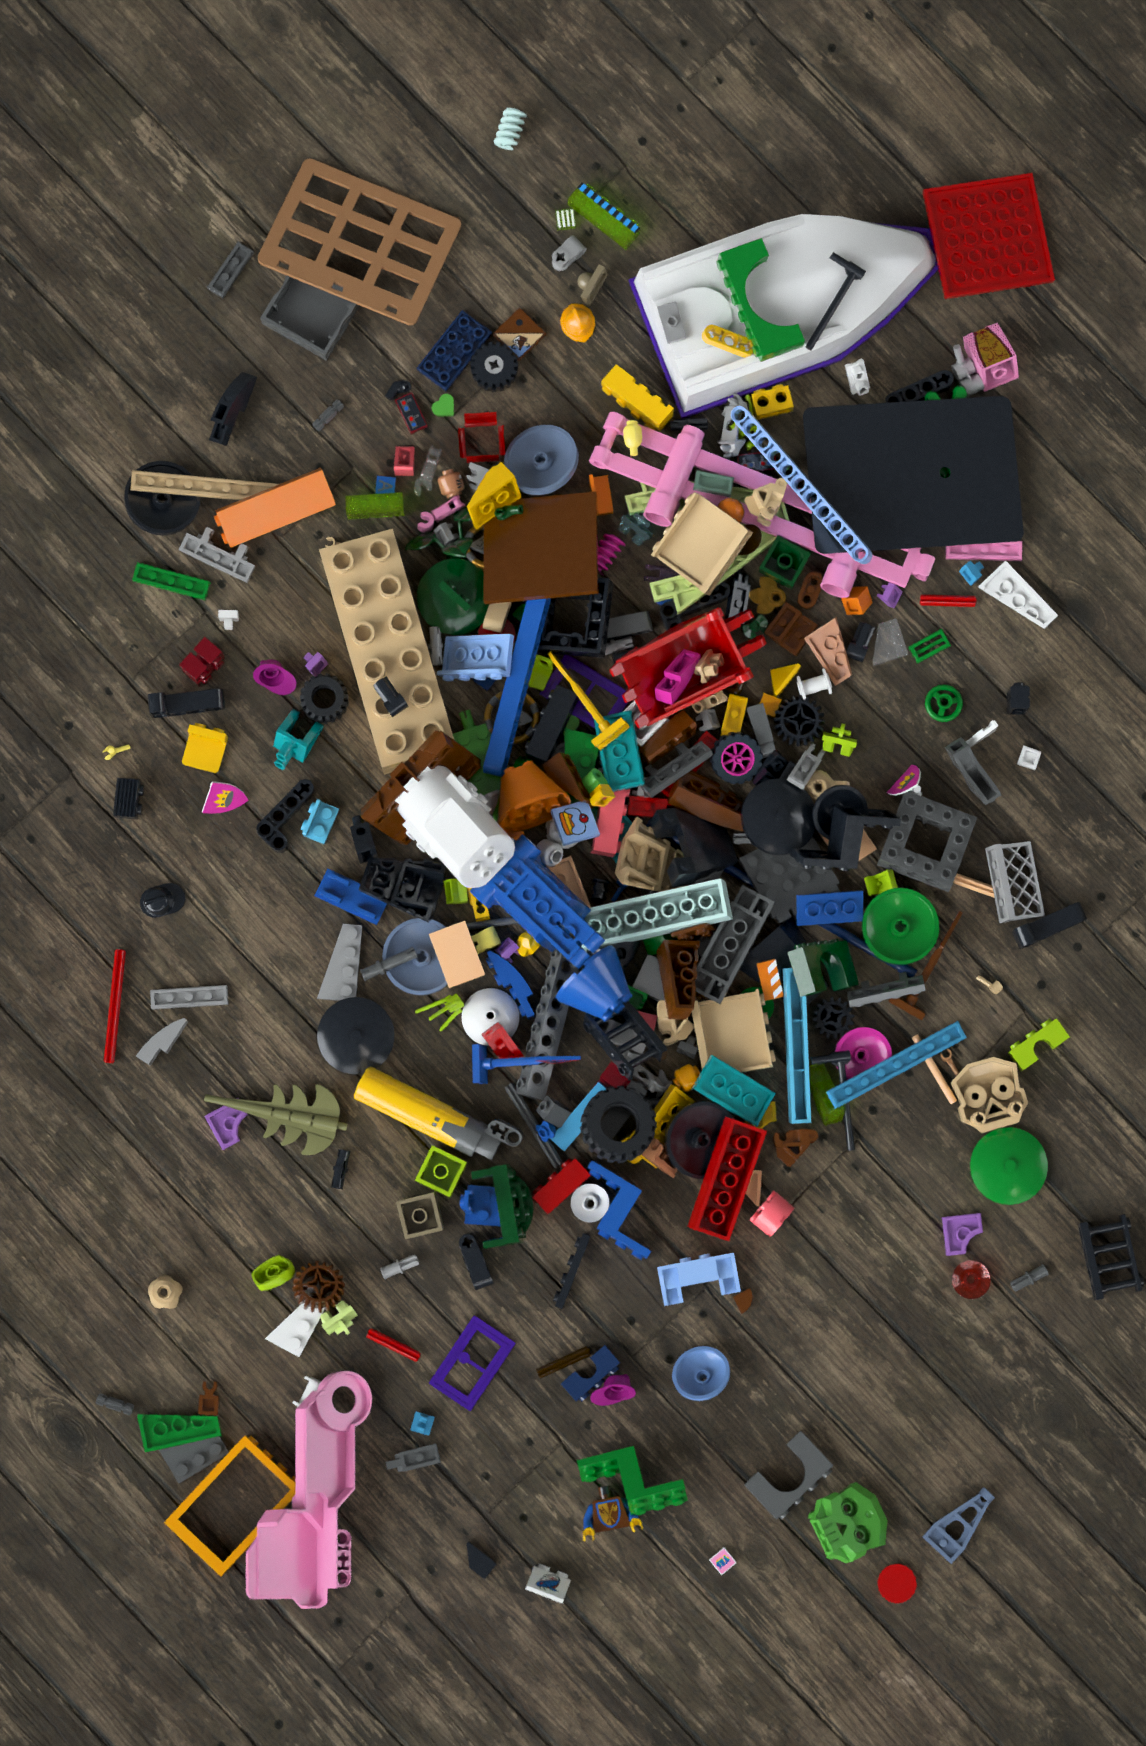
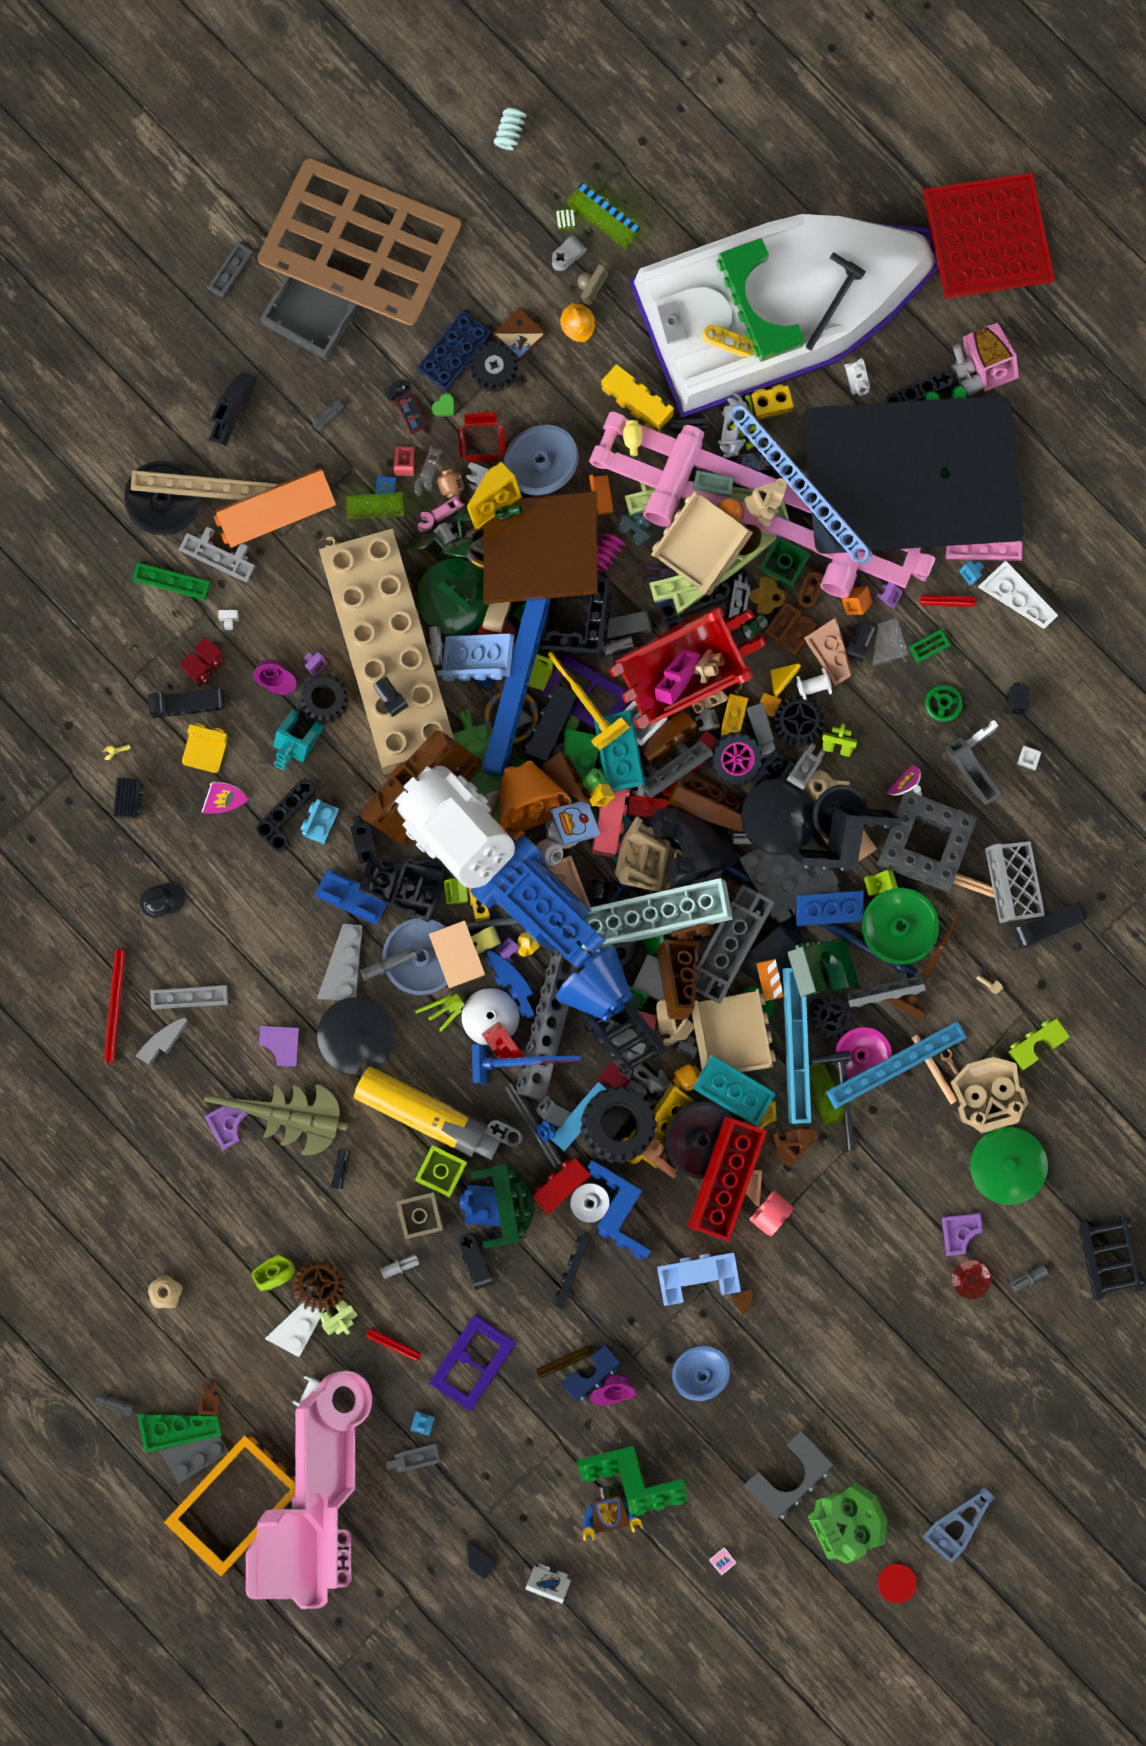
none -> medium lavender tile [259,1026,299,1067]

